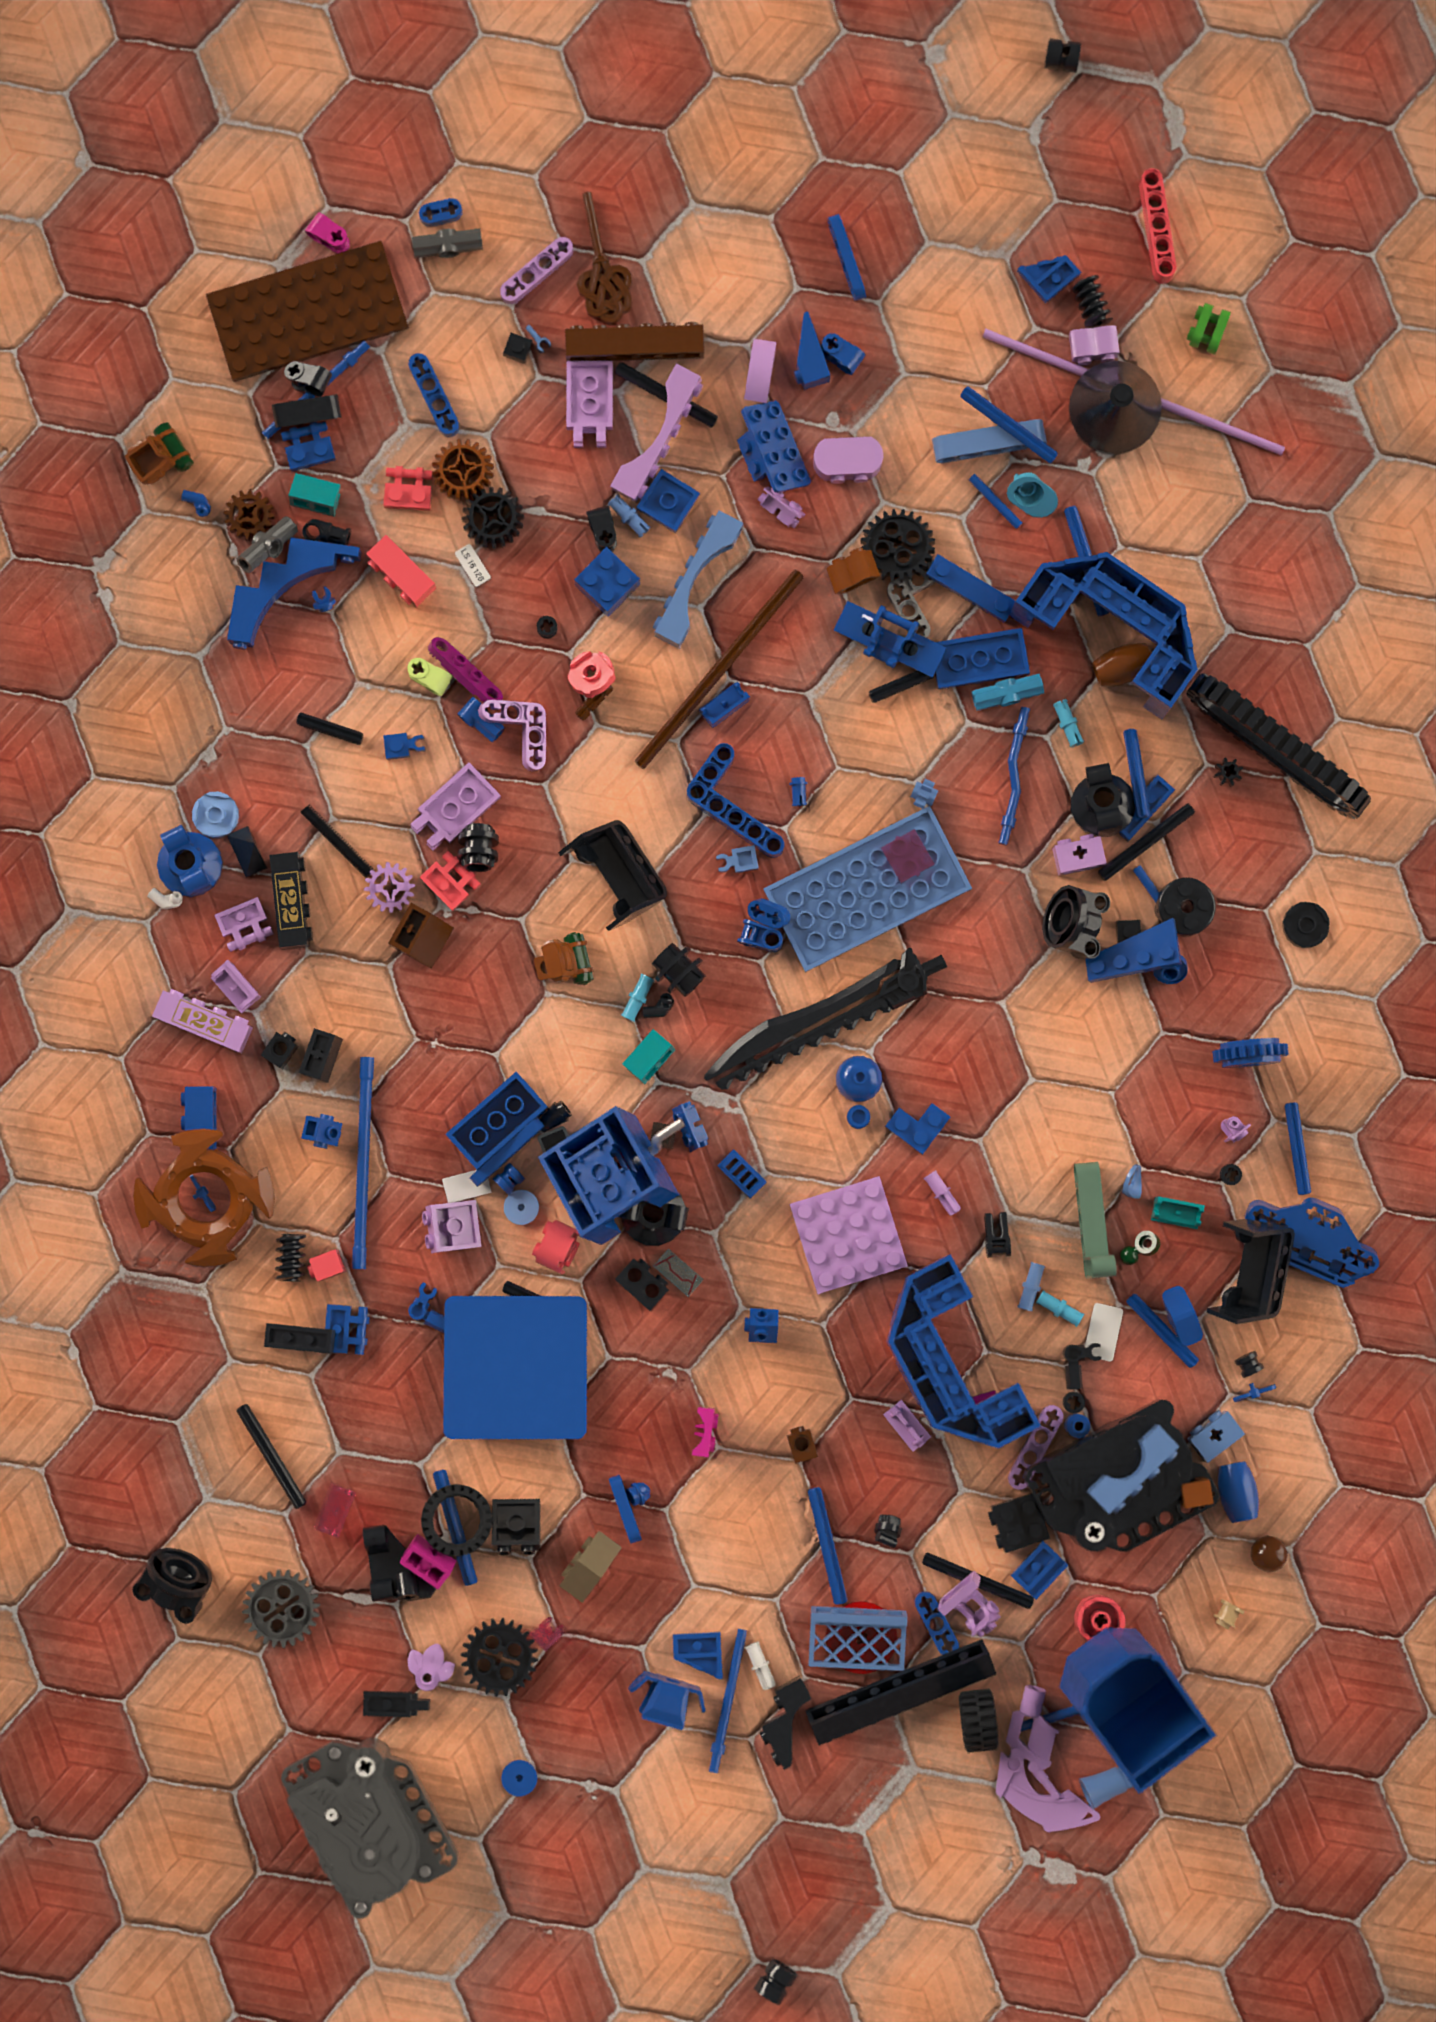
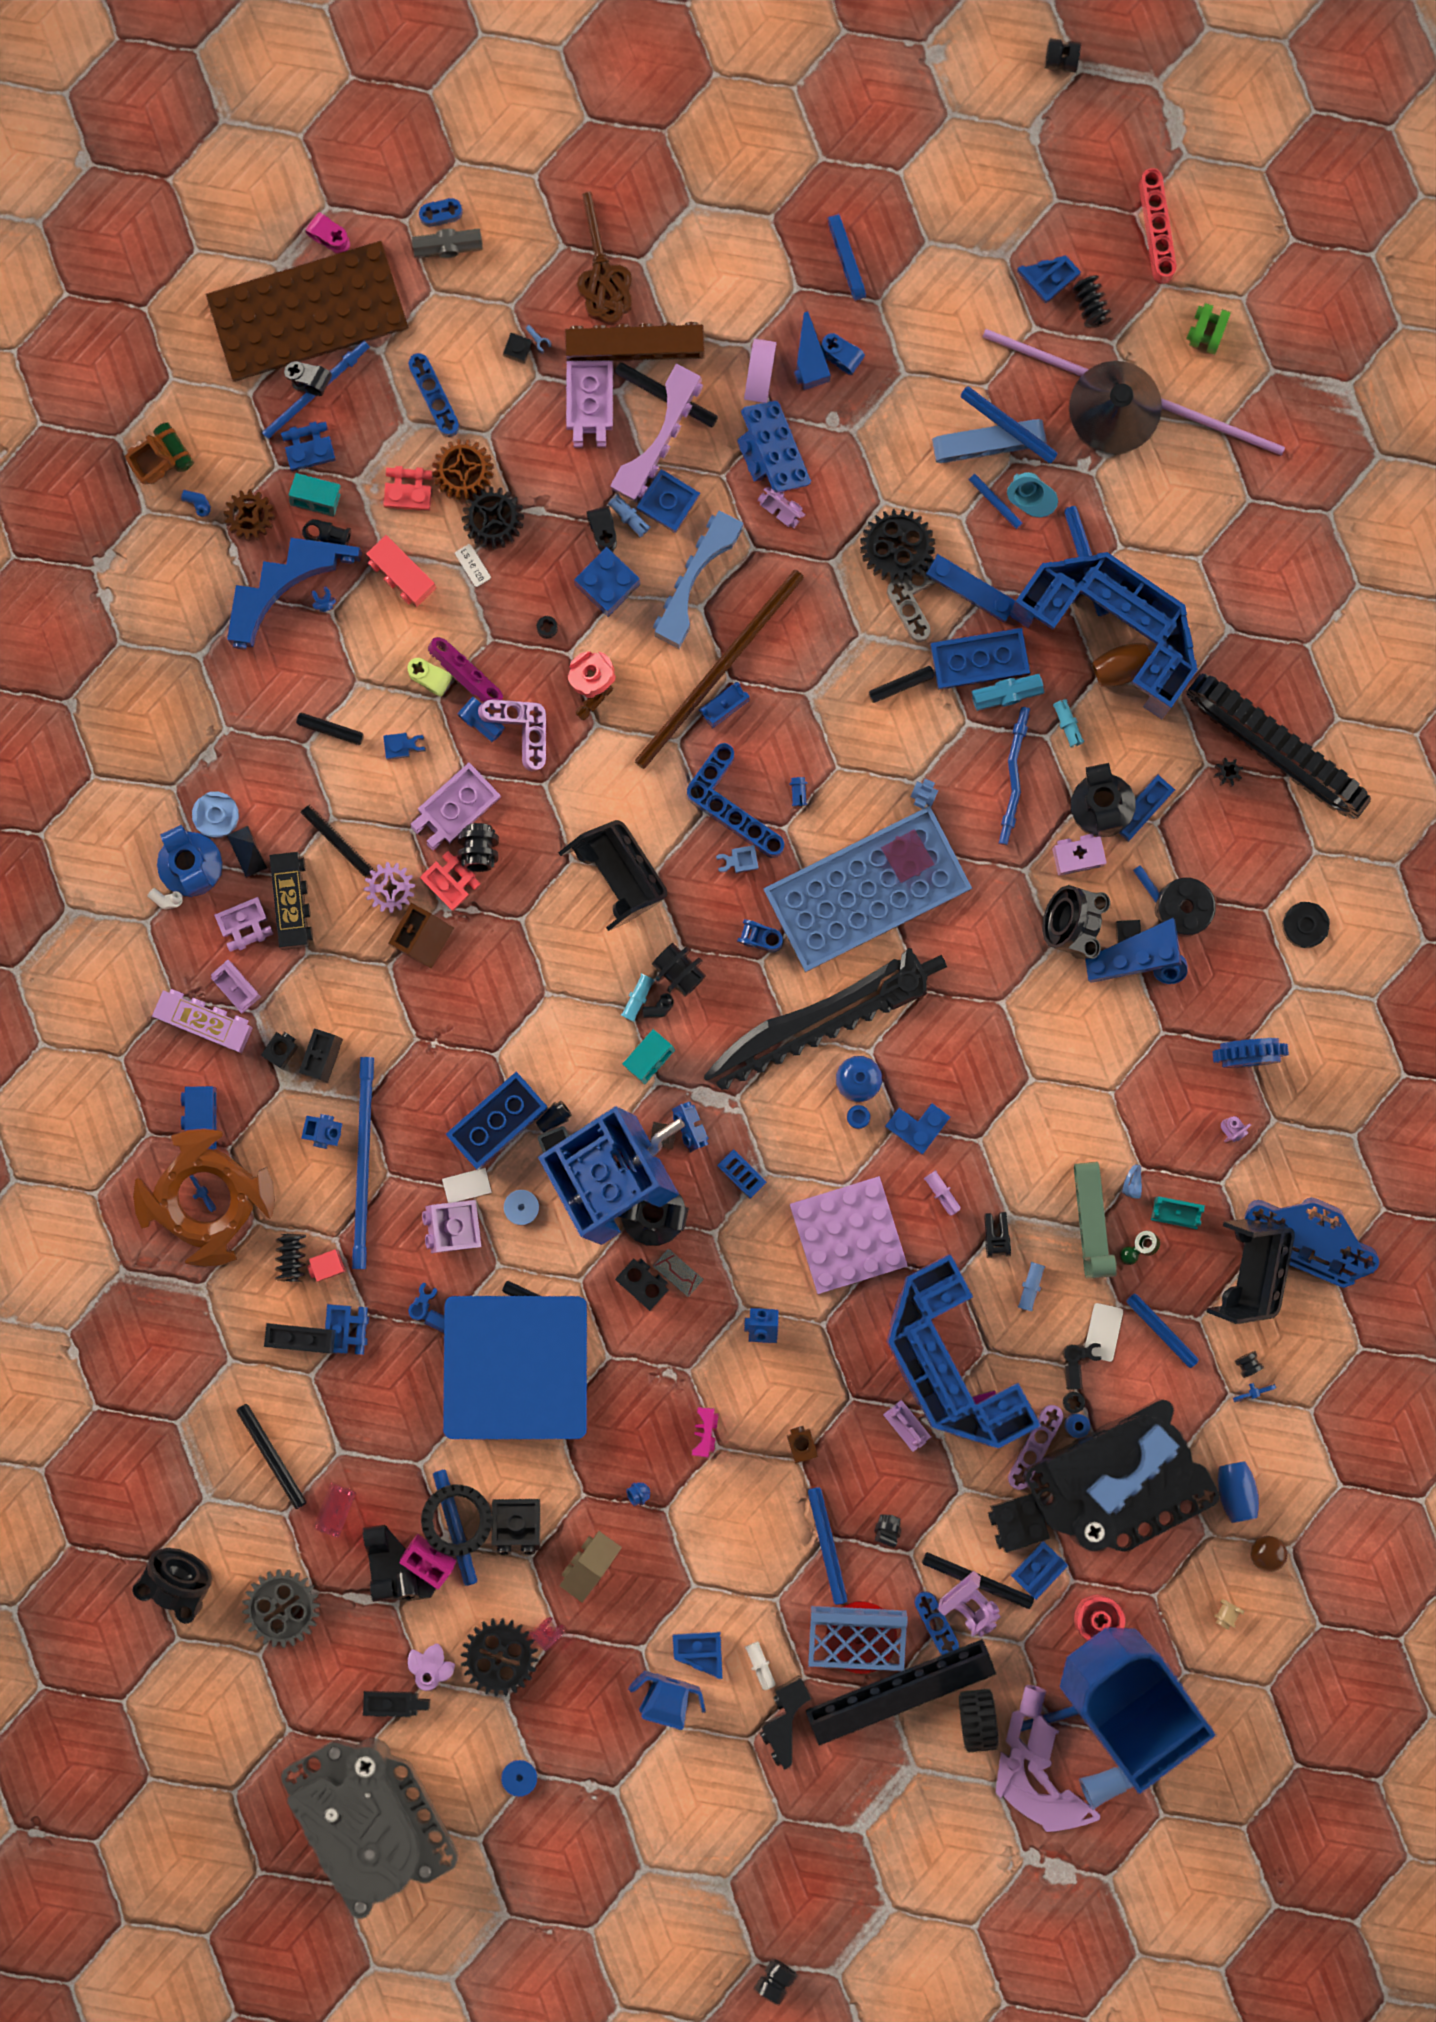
dark grey piece [236,516,298,574] -> none
black beam [272,394,342,428] -> none
blue beam [470,1117,545,1187] -> none
blue wheel [493,1162,525,1195] -> none
lavender beam [500,237,573,304] -> none
coral brick [532,1220,580,1275] -> none
dark orange piece [534,932,594,985] -> none
blue beam [609,1474,642,1544] -> none
blue bar [709,1628,747,1773] -> none
blue beam [748,898,790,929] -> none
lavender brick [813,437,883,484] -> none
dark orange brick [826,548,880,594] -> none
blue piece [834,601,947,677] -> none
medium azure pin [1036,1290,1084,1327] -> none
lavender brick [1069,326,1119,365] -> none
black axle [1098,804,1195,881] -> none
blue axle [1123,729,1150,818] -> none
blue piece [1162,1286,1203,1346] -> none
dark orange panel [1179,1476,1214,1509] -> none
medium blue brick [1187,1410,1245,1463] -> none
black bush [1220,1164,1242,1185] -> none
blue axle [1285,1102,1311,1195] -> none

